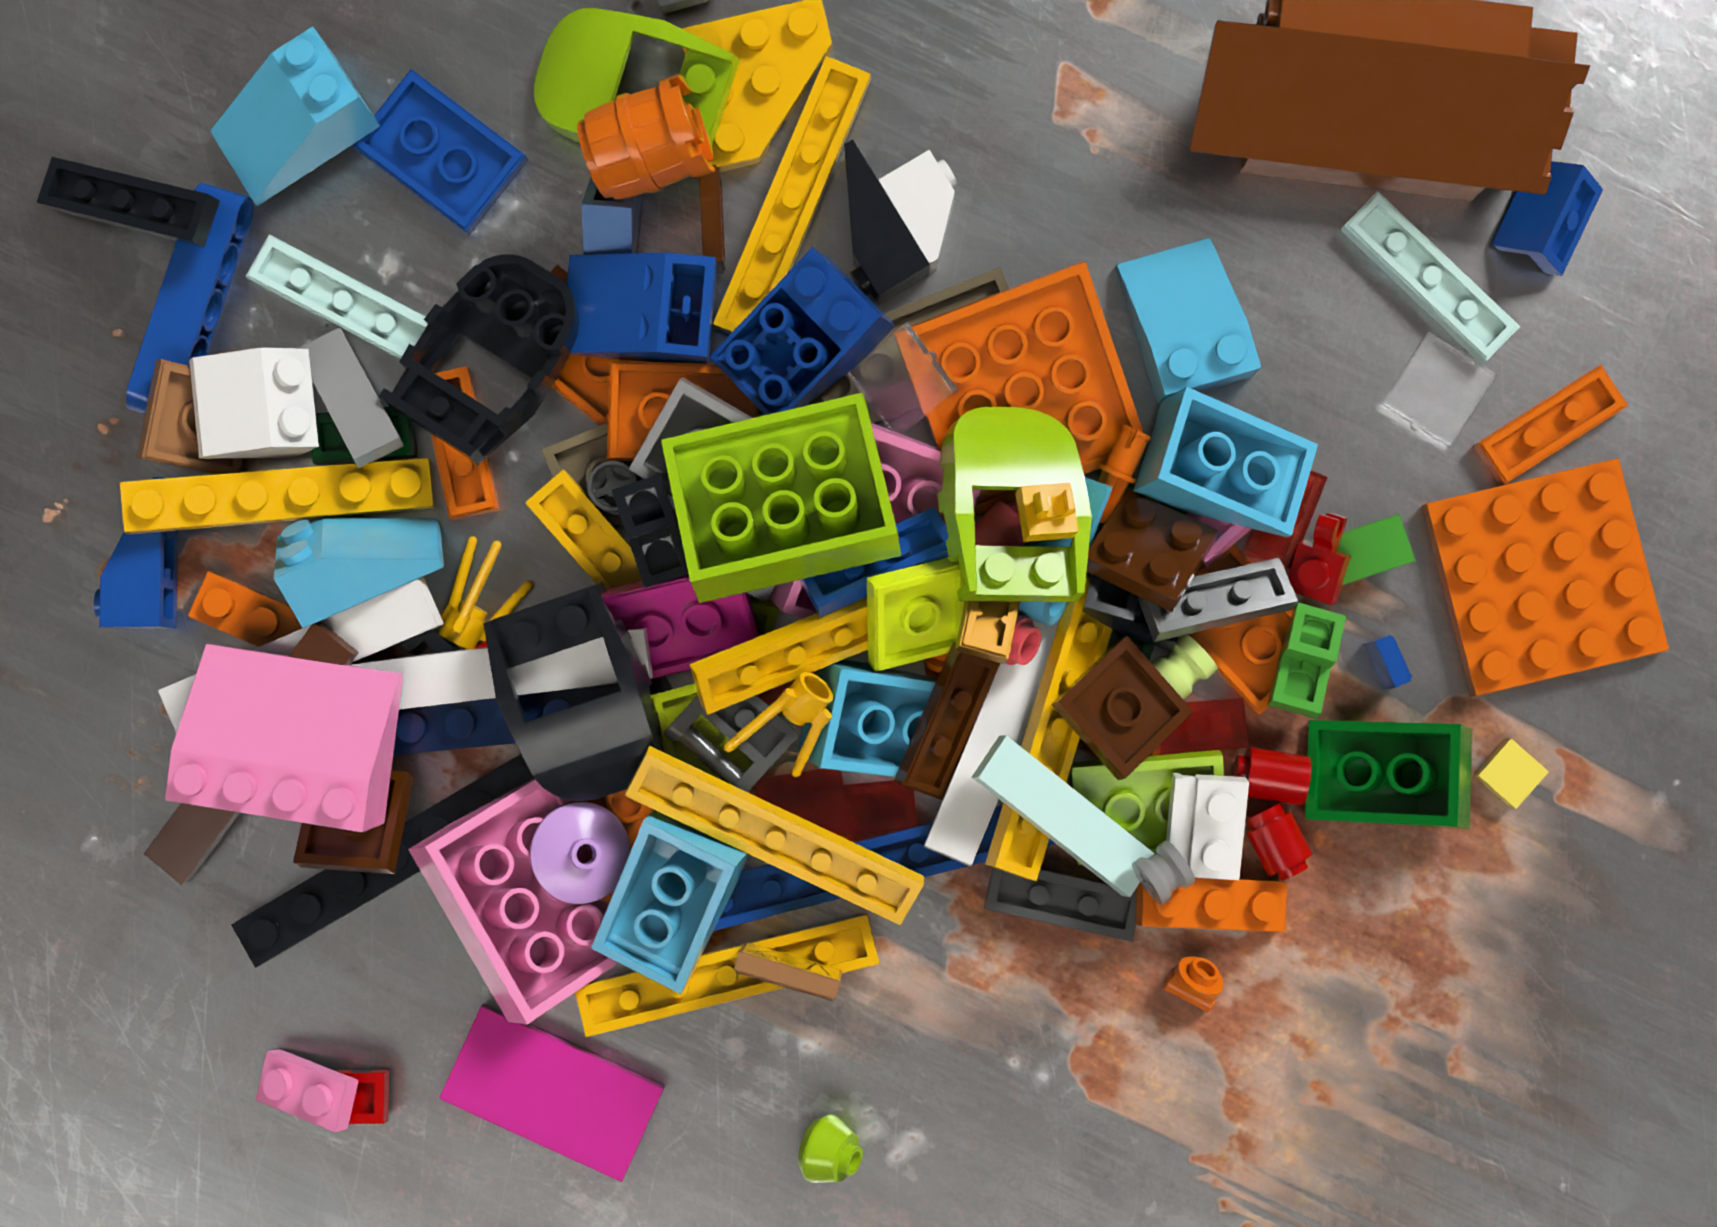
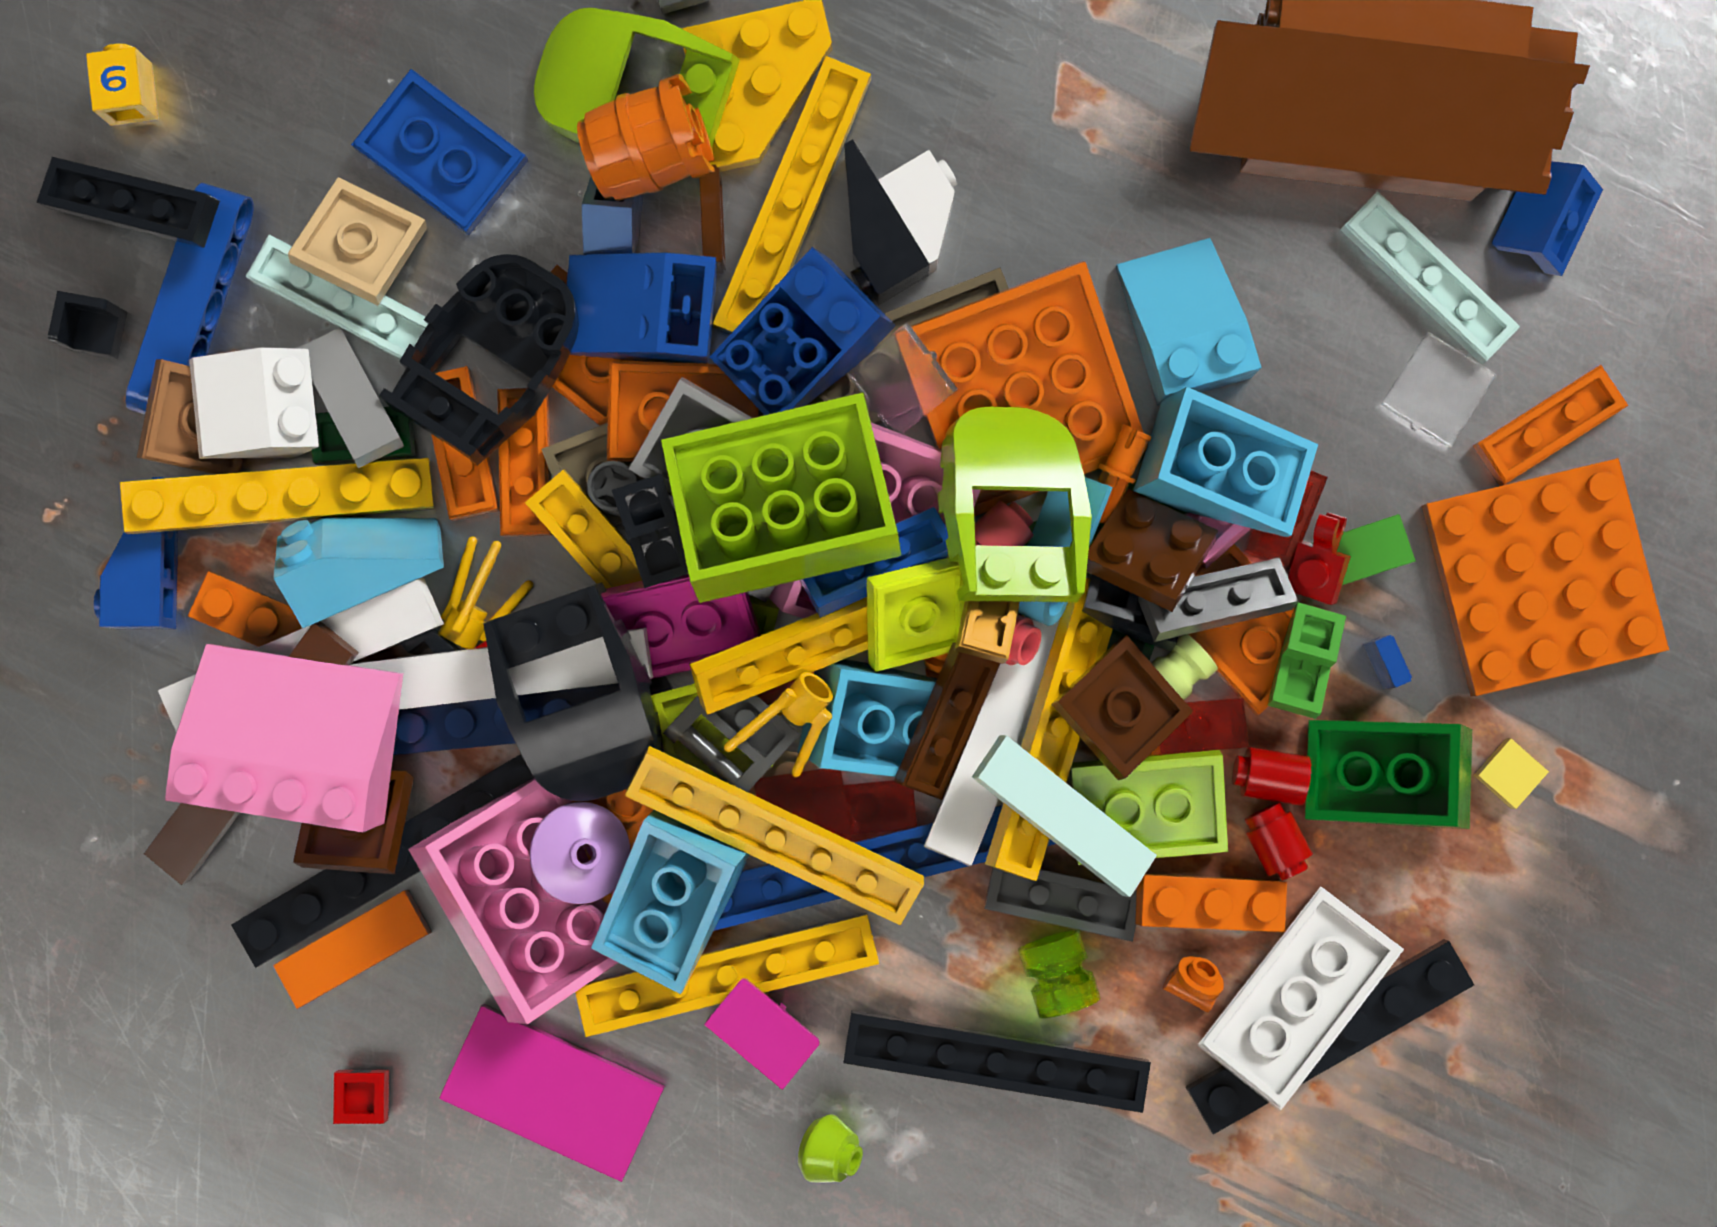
medium azure slope [210,26,380,206] -> none
bright pink plate [256,1049,359,1132] -> none
medium nougat tile [734,942,842,1001] -> none
yellow tile [1015,482,1079,542] -> none
light grey wheel [1132,840,1196,906] -> none
white plate [1166,773,1249,880] -> none
none -> black panel [48,291,128,359]
none -> yellow brick [86,44,158,126]
none -> orange tile [273,889,432,1009]
none -> tan plate [288,177,427,306]
none -> orange tile [497,388,552,537]
none -> dark pink panel [704,978,820,1090]
none -> black plate [843,1010,1151,1113]
none -> clear neon green wheel [1017,930,1101,1019]
none -> black plate [1185,939,1474,1135]
none -> white tile [1198,886,1404,1111]

